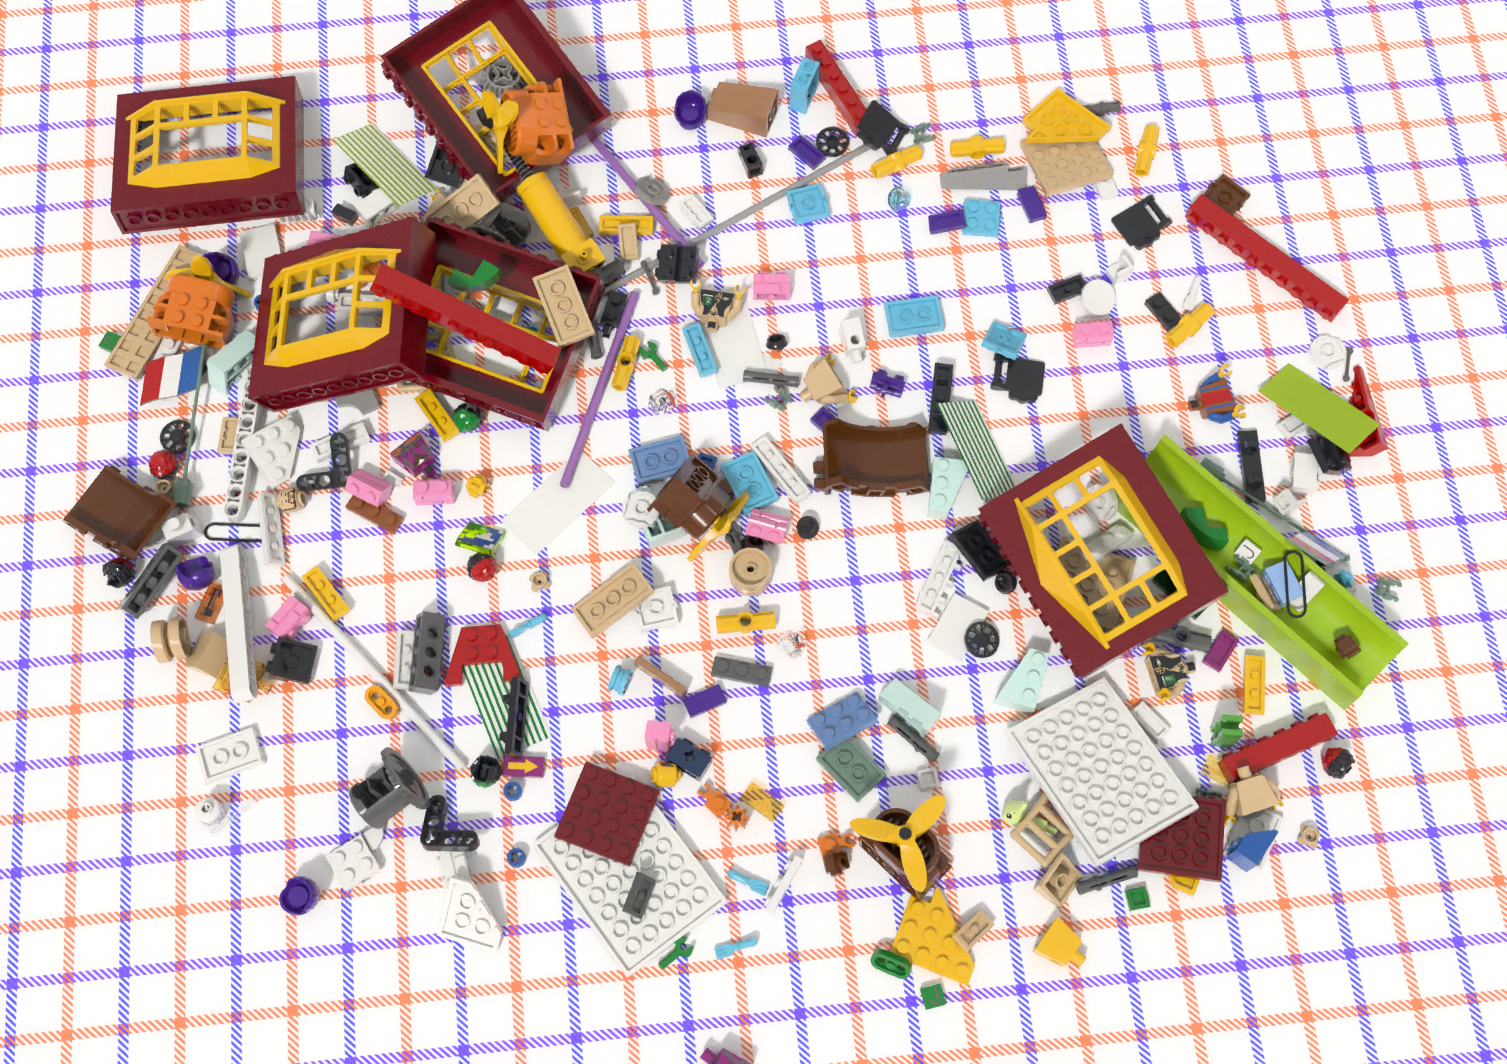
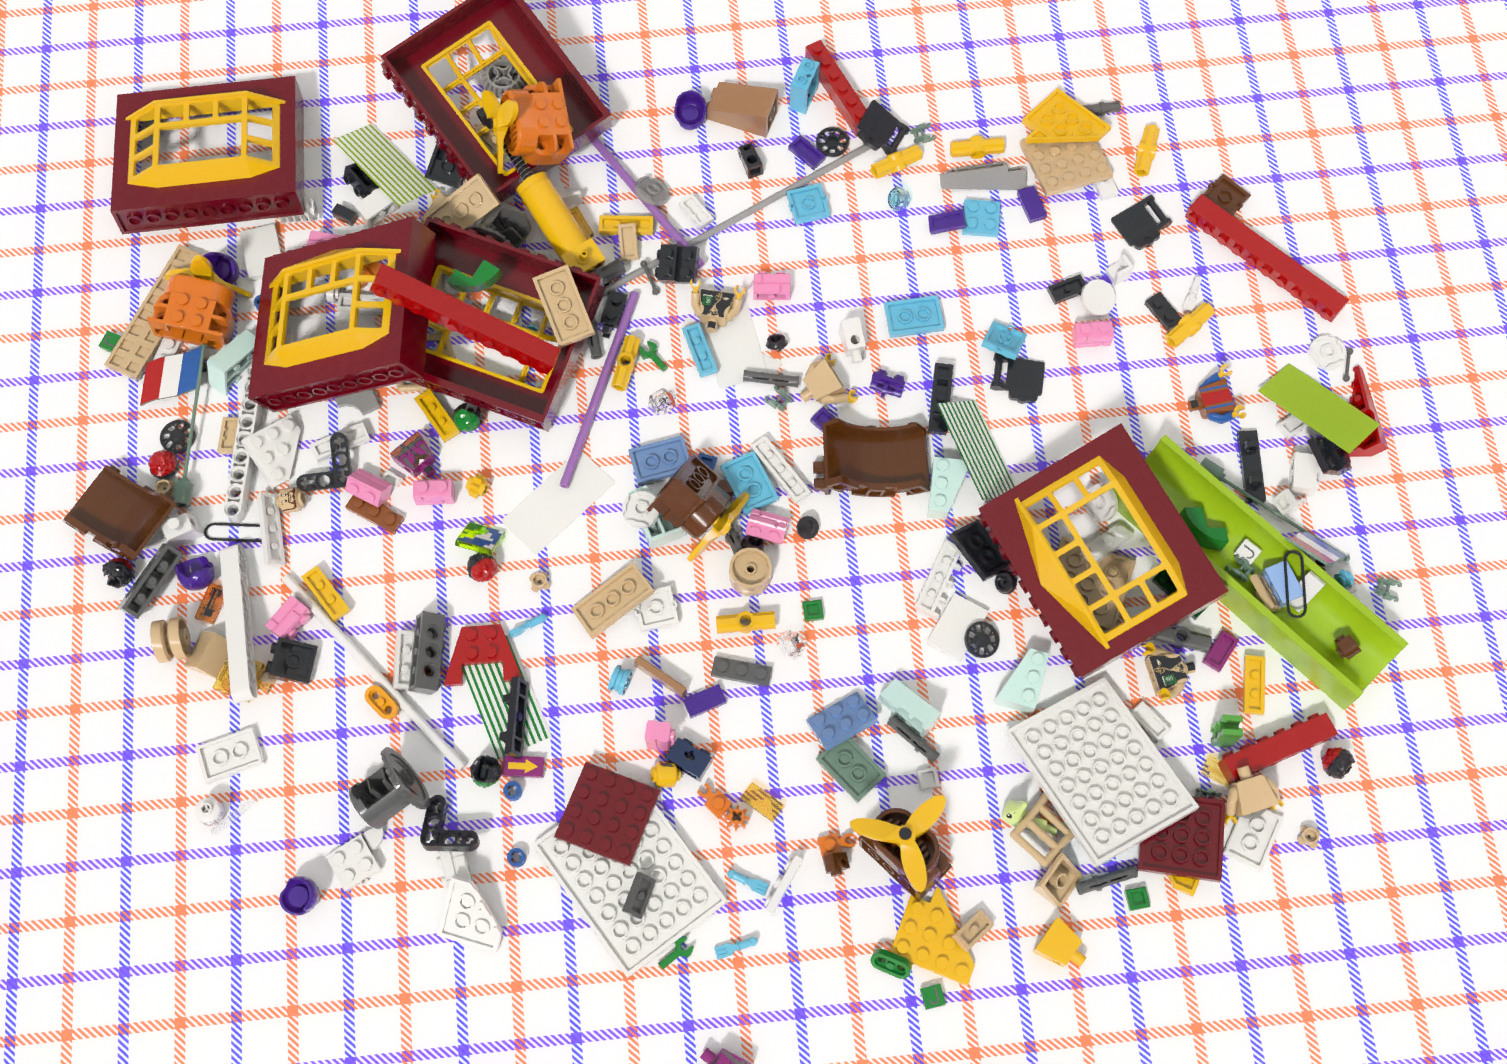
blue slope [1226,830,1279,872] -> none
none -> green tile [802,600,824,622]

